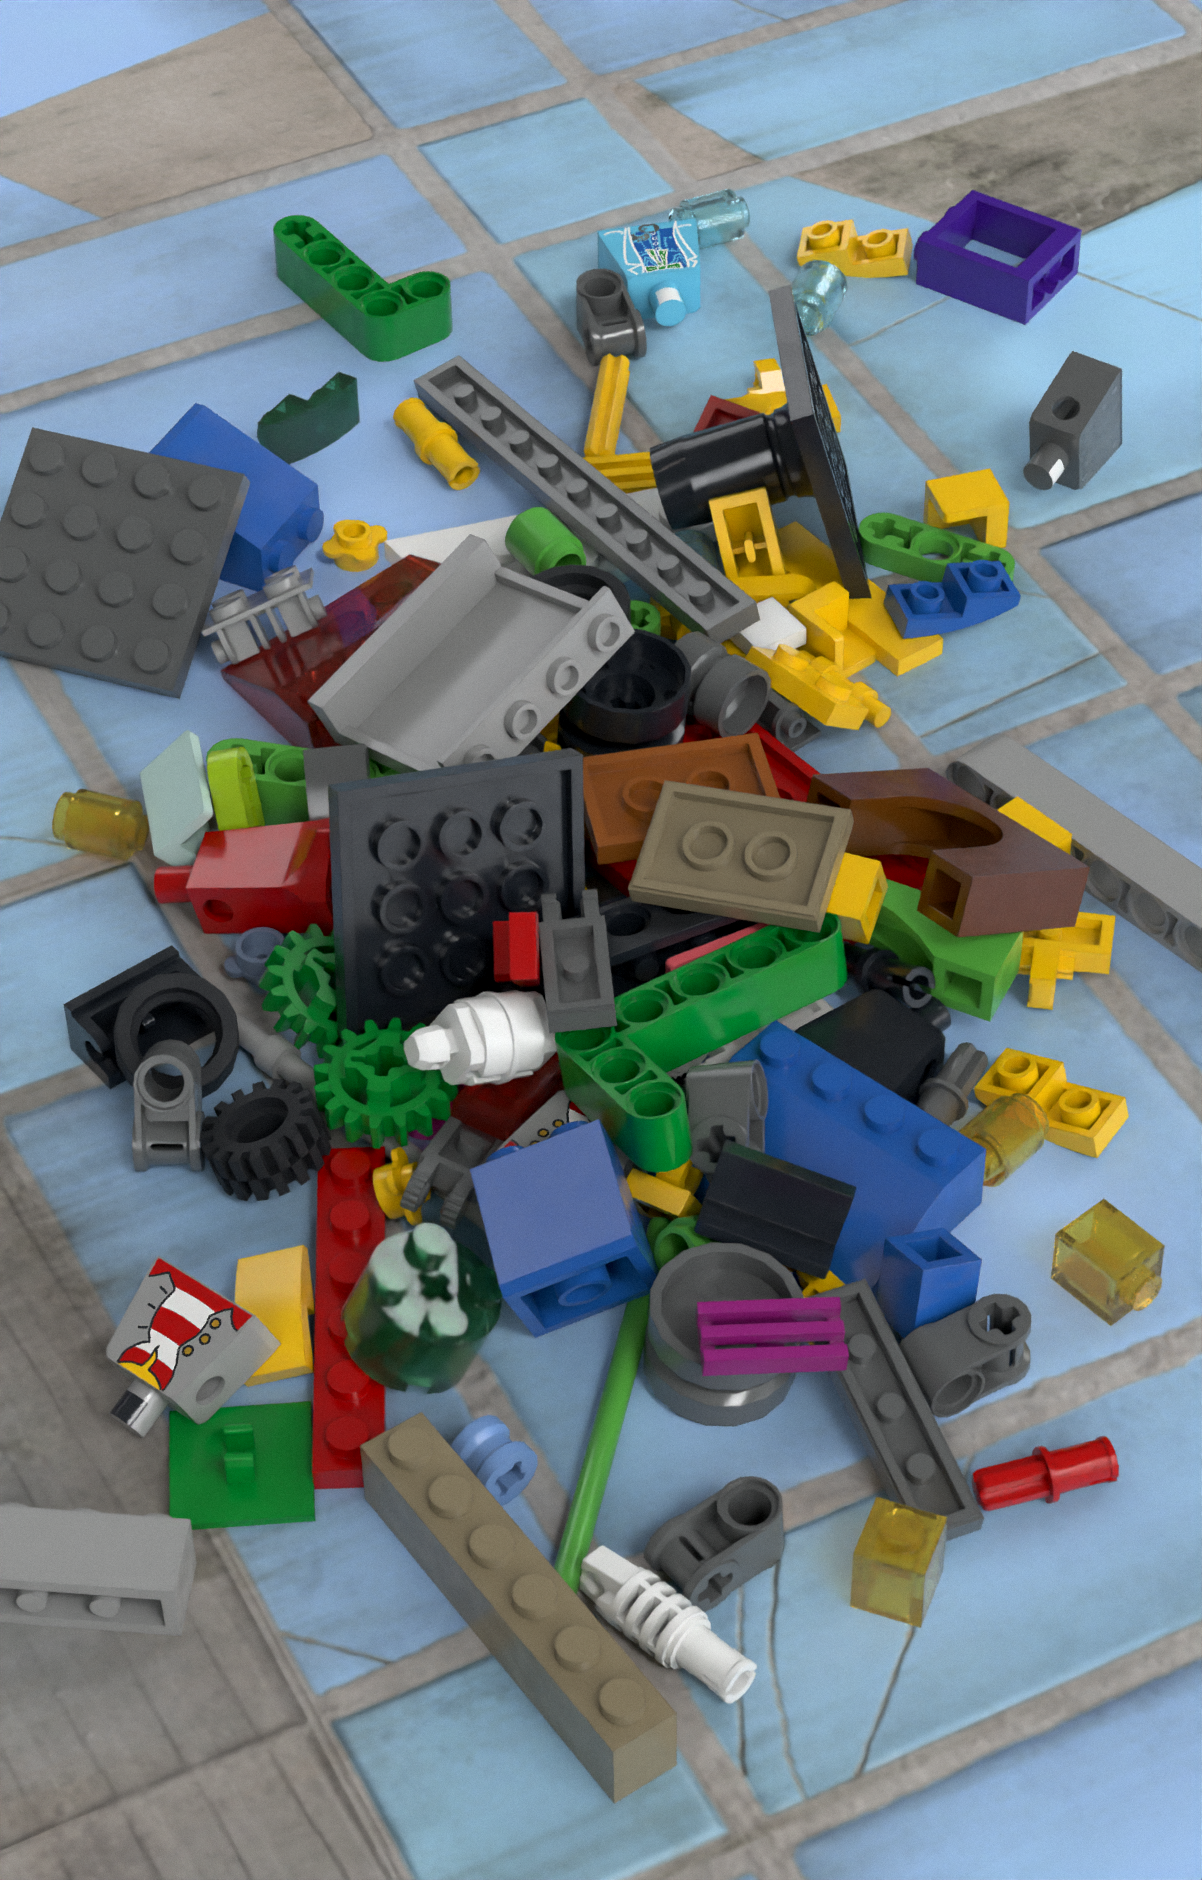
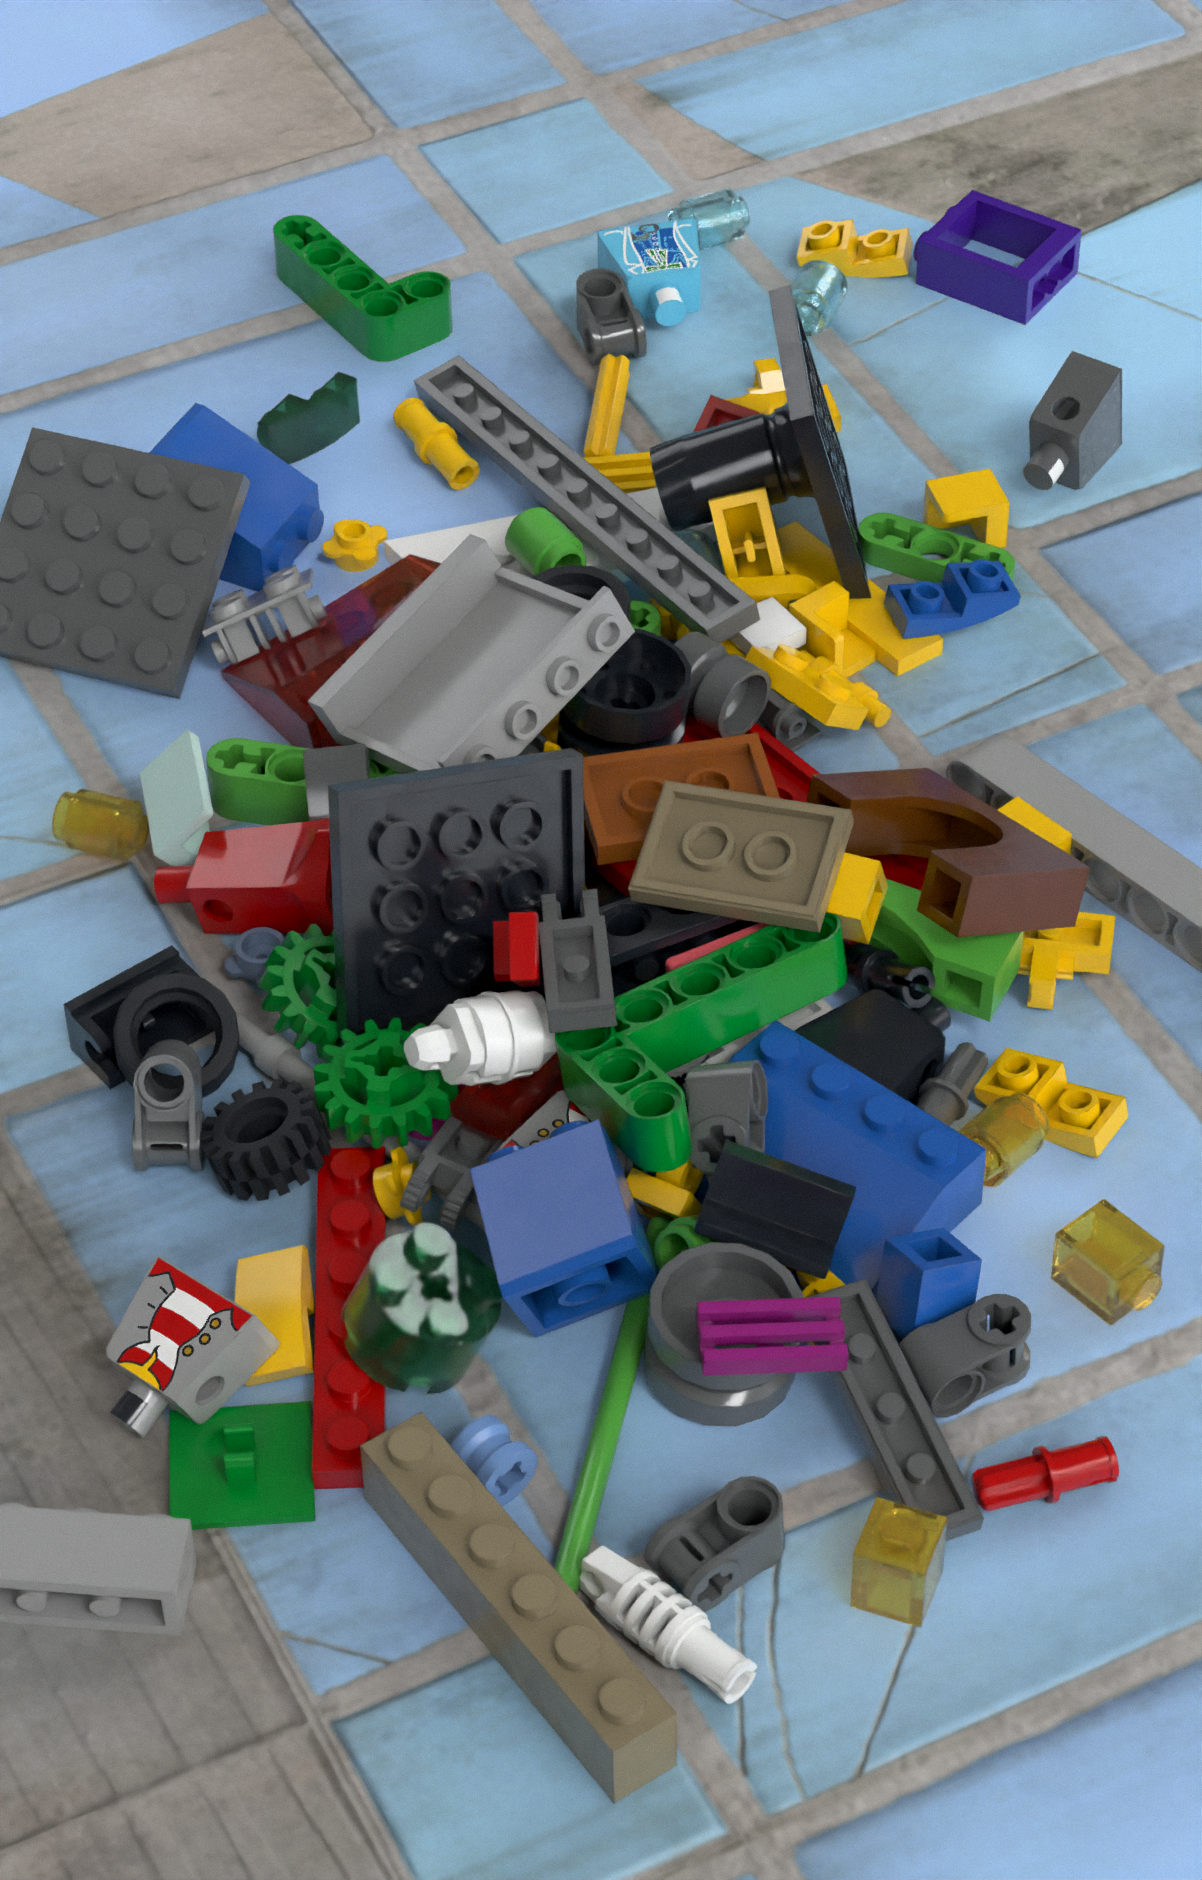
lime beam [207,747,265,831] -> none

